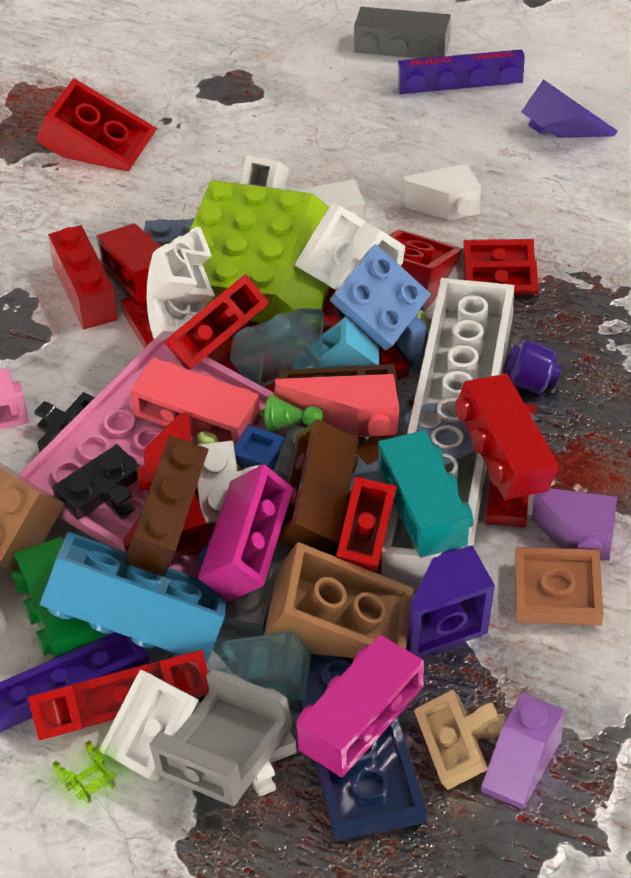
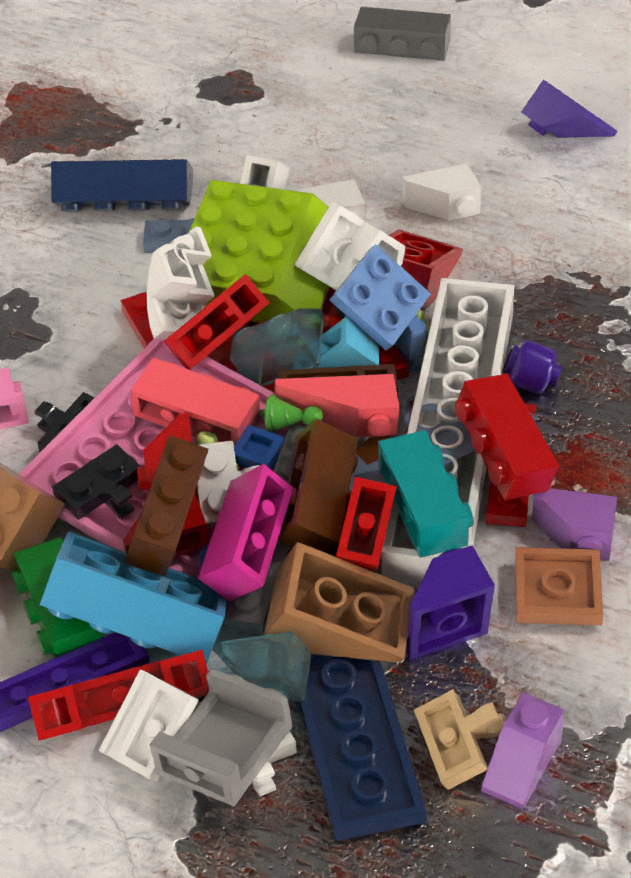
red slope [35,78,157,172] -> none
red brick [48,225,118,330] -> none
clear neon green piece [52,740,116,804] -> none
red brick [96,223,163,304] -> none
dark pink brick [296,635,424,778] -> none
dark purple plate [398,49,525,94] -> none
red slope [463,239,538,295] -> none
none -> dark blue slope [51,159,193,212]

